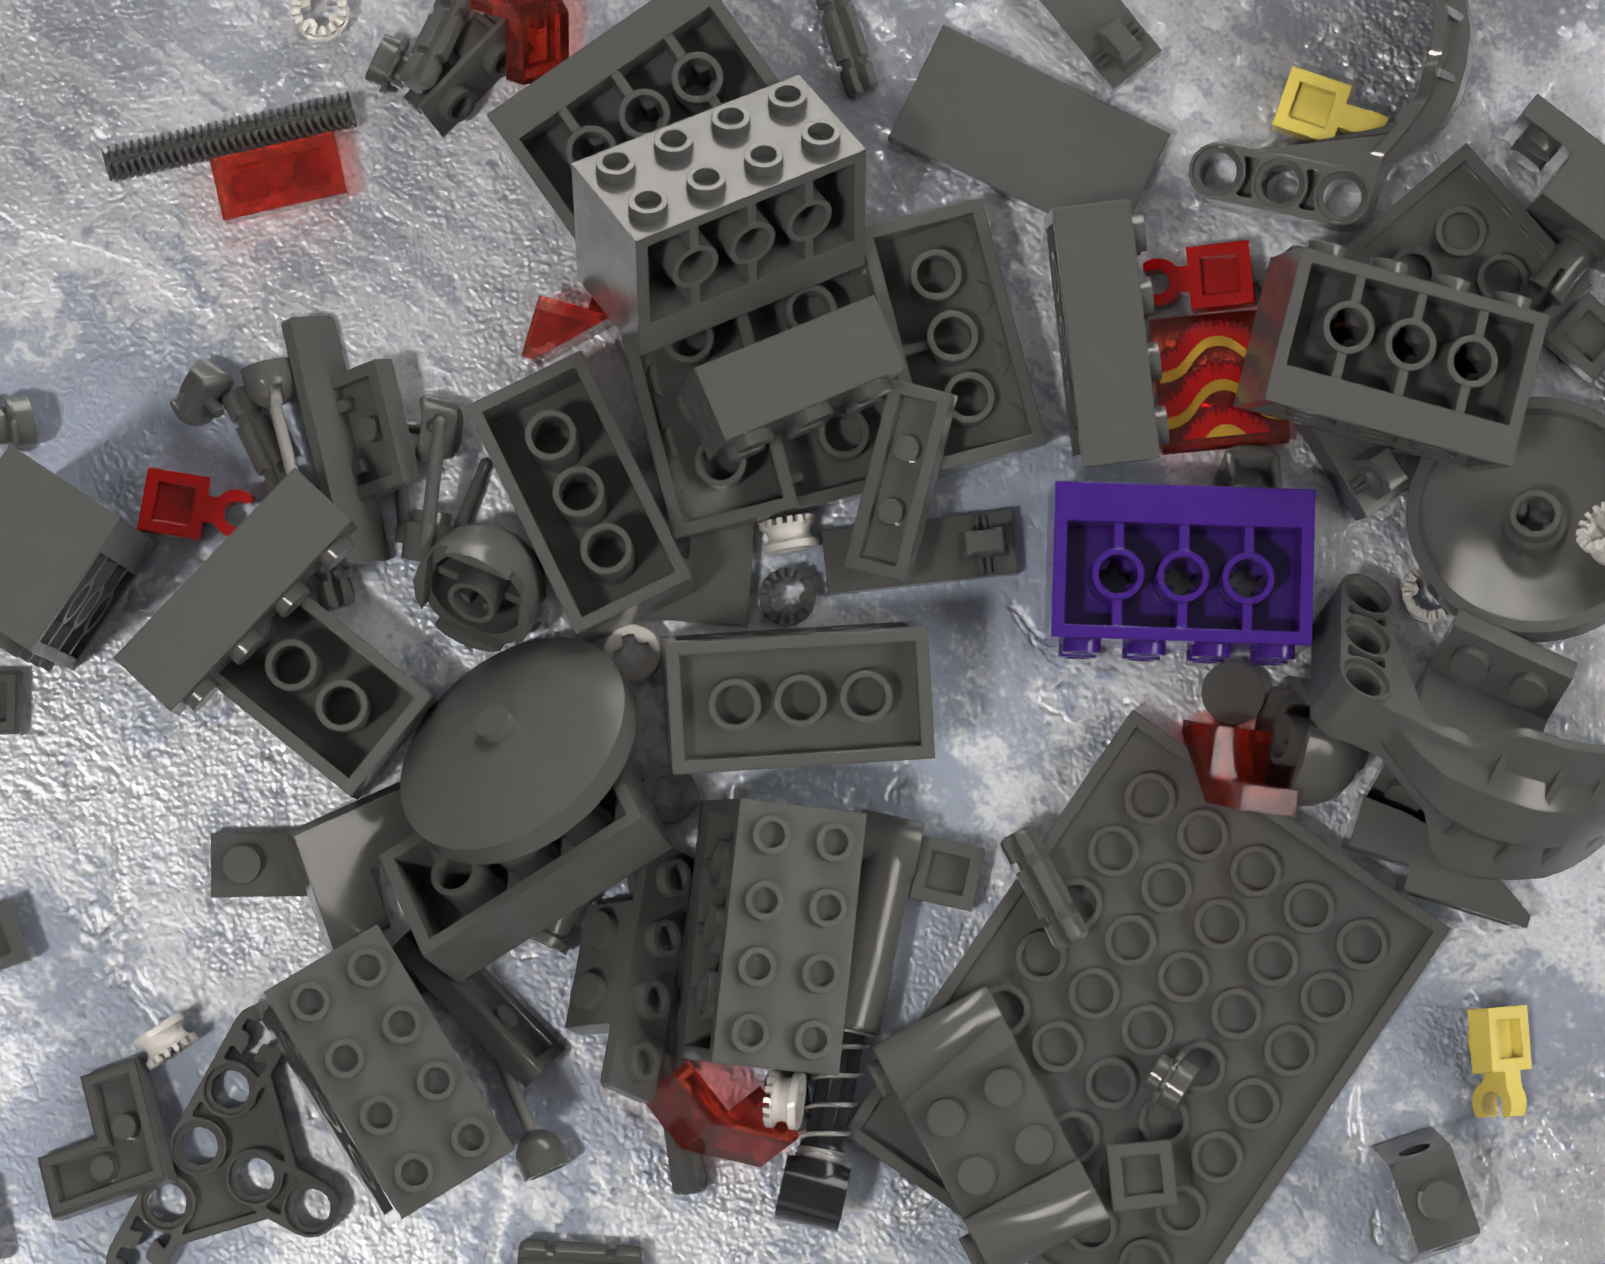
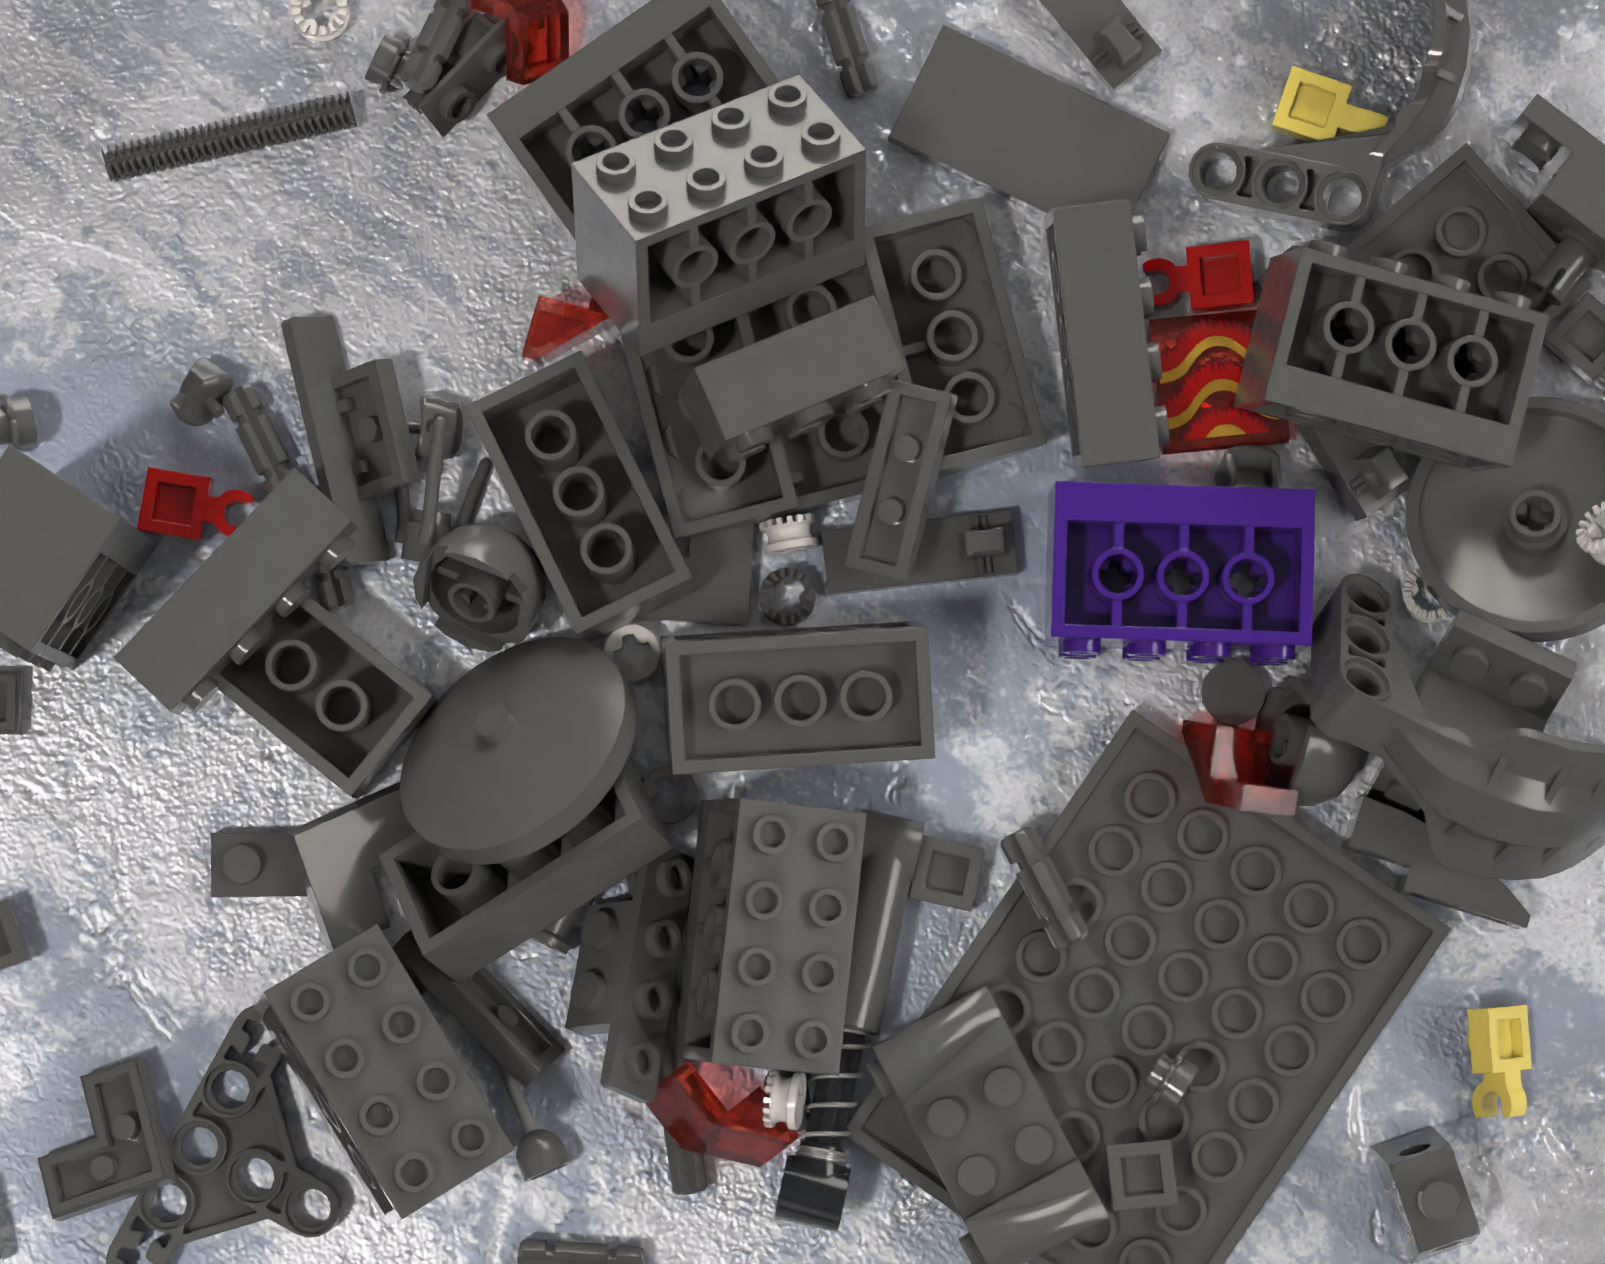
white bush [132,1012,199,1070] -> none
clear red plate [209,131,350,225] -> none
dark grey hinge [240,357,298,476] -> none

